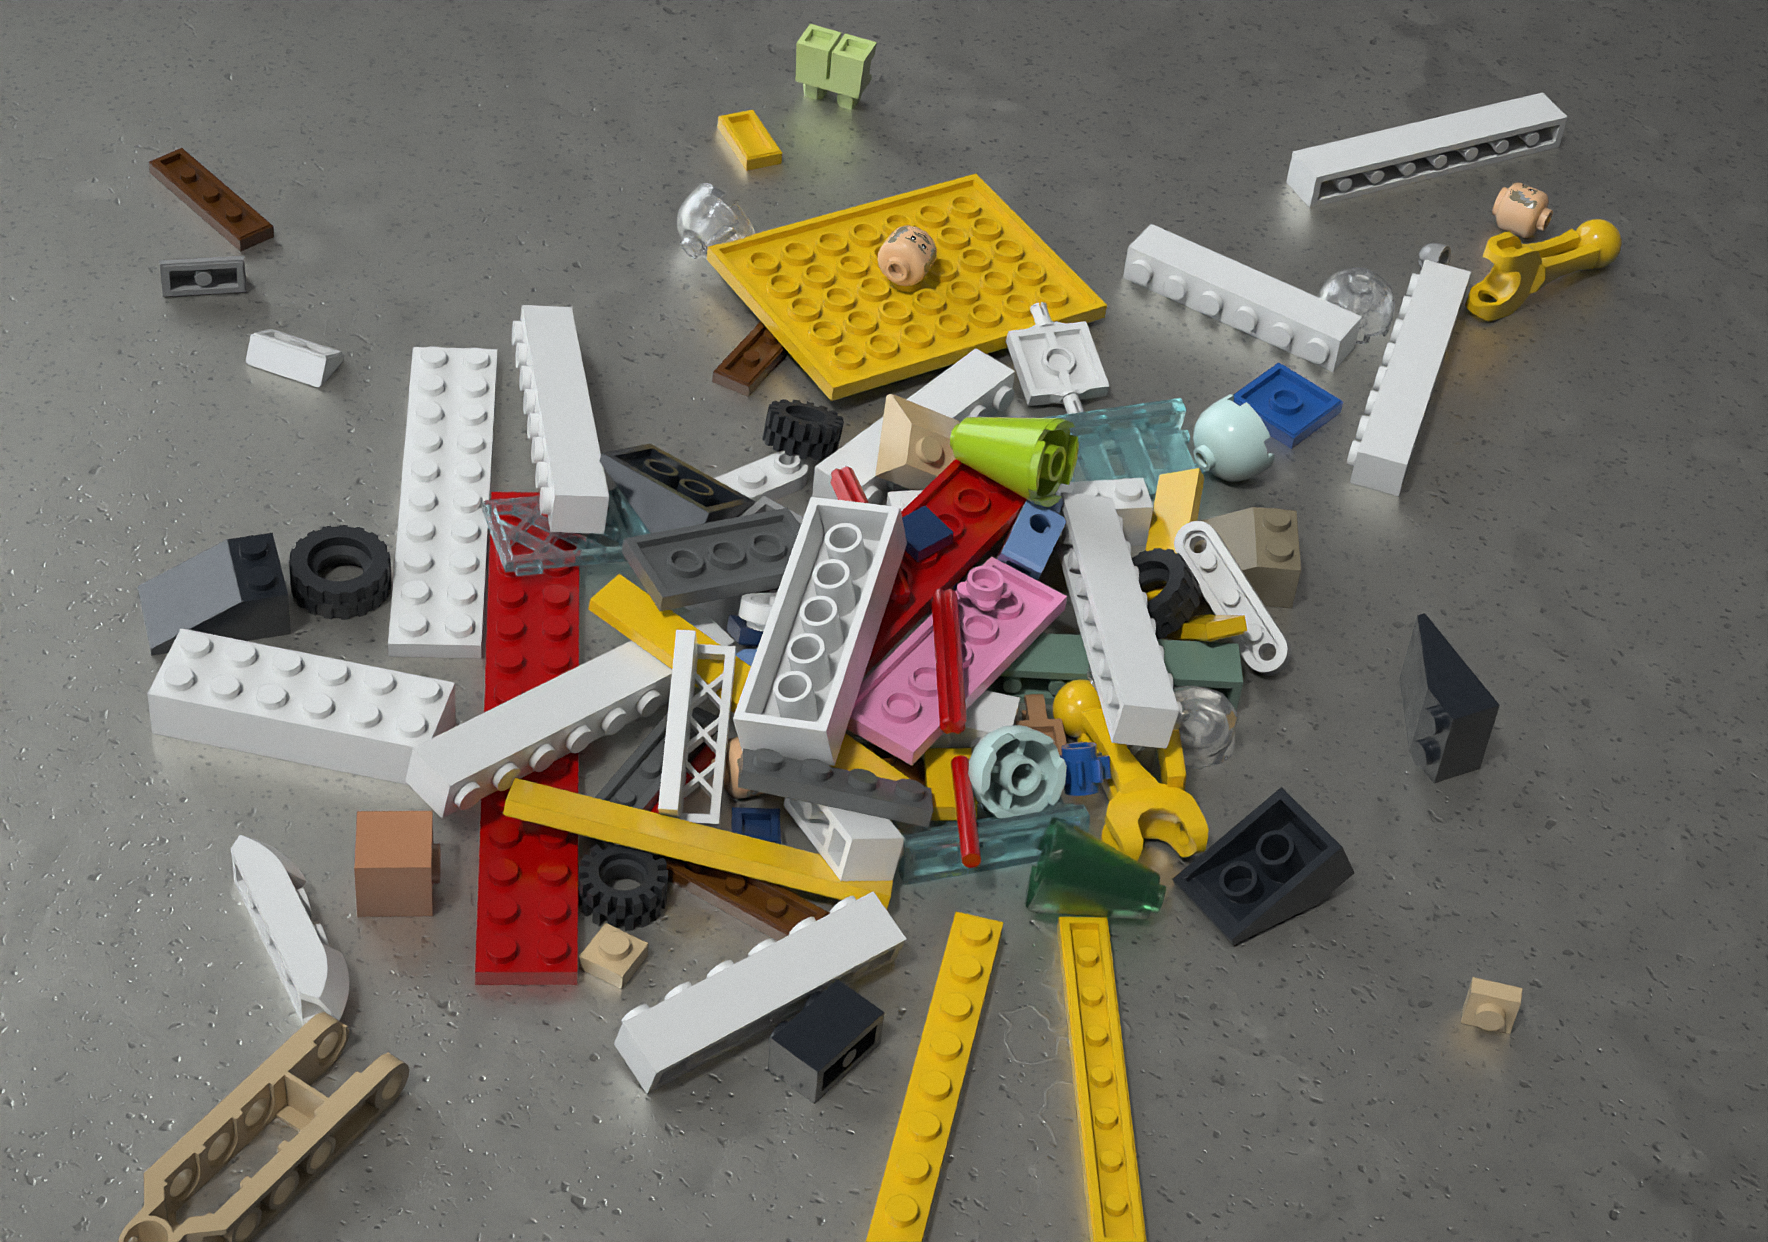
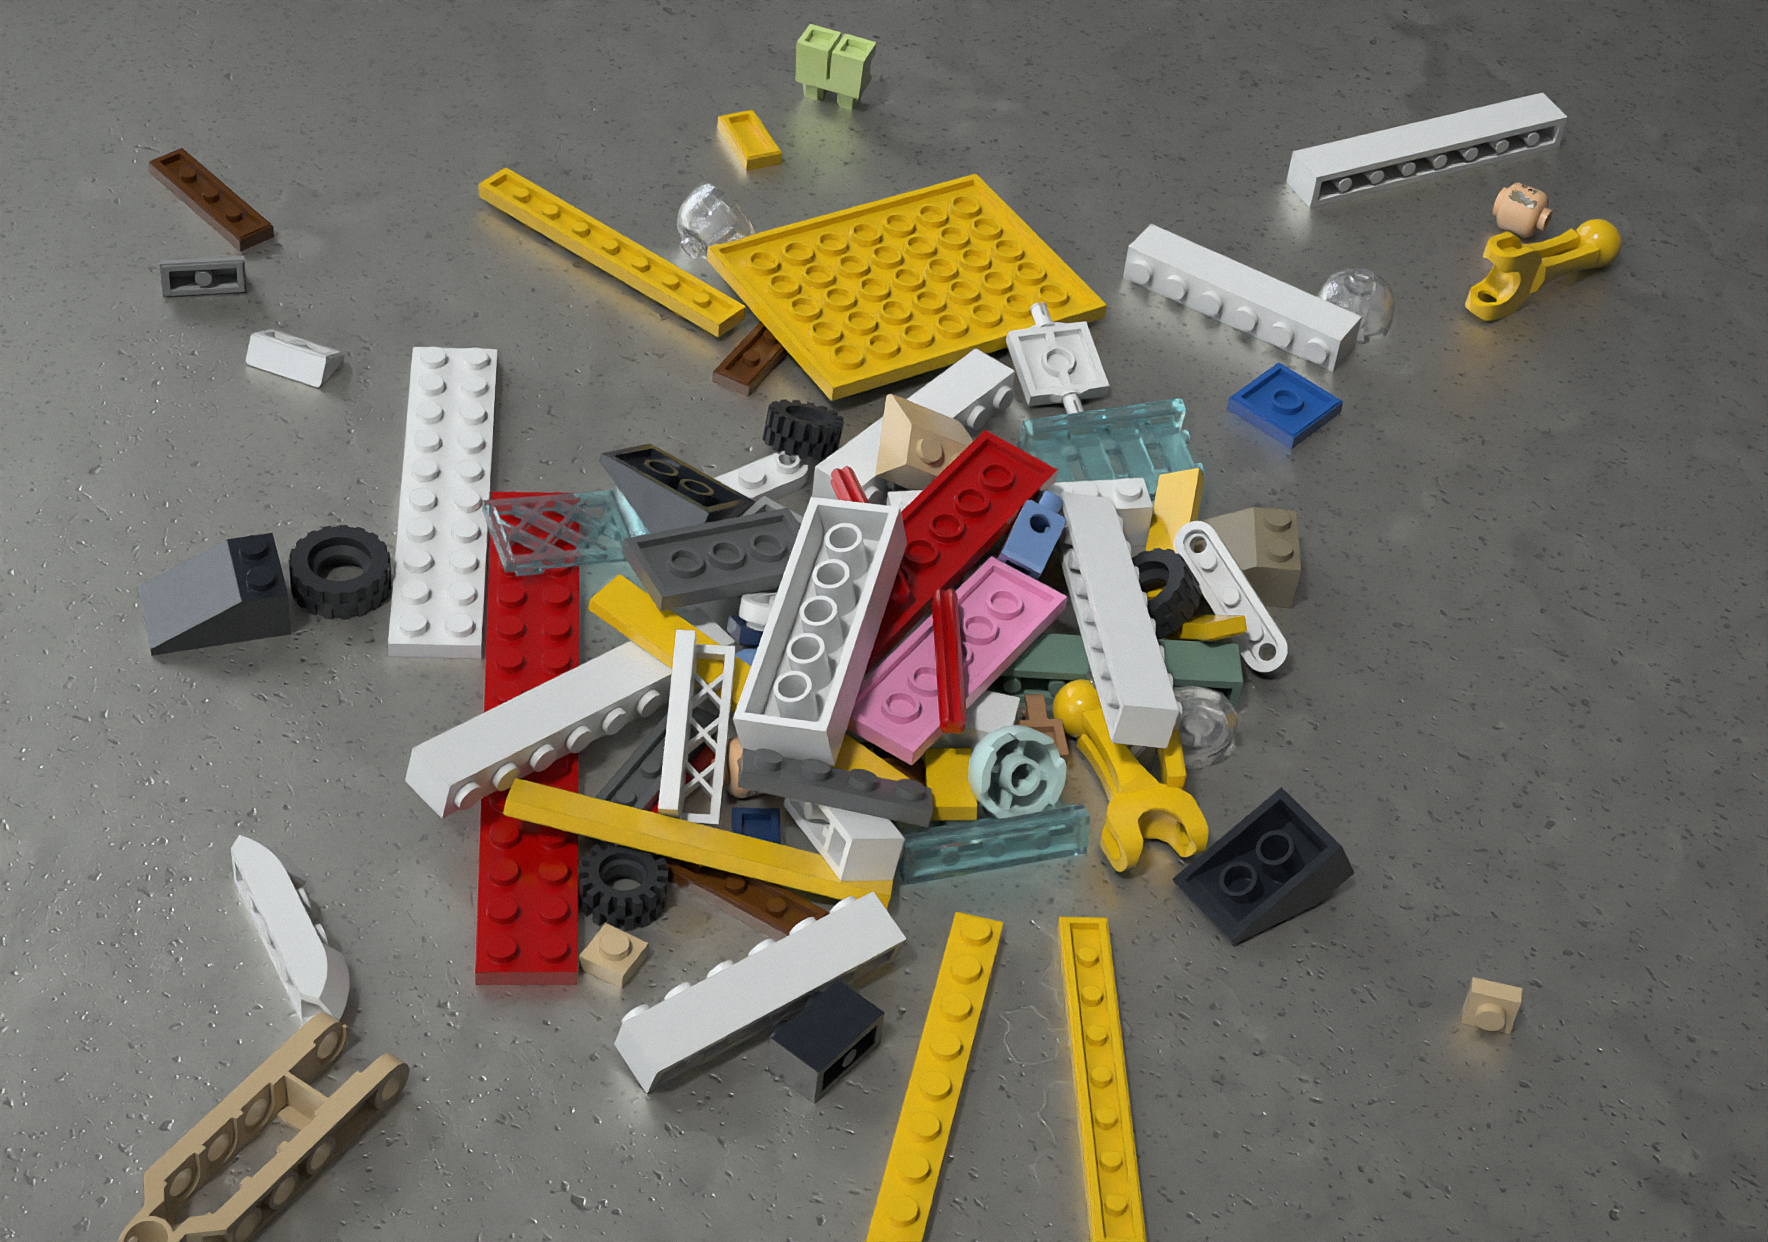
white brick [147,628,456,785] -> none
nougat head [354,811,441,917] -> none
white brick [512,305,609,534] -> none
light nougat head [878,225,937,286] -> none
dark blue tile [902,506,954,562] -> none
lime cone [950,417,1079,507] -> none
red bar [950,755,981,868] -> none
bright pink plate [957,566,1012,611] -> none
clear green cone [1025,817,1166,920] -> none
blue gear [1060,742,1111,796] -> none
light aqua cylinder [1193,394,1275,482] -> none
white brick [1346,260,1471,496] -> none
black slope [1400,613,1500,783] -> none
light grey hinge [1418,243,1451,268] -> none
none -> yellow plate [478,167,746,337]

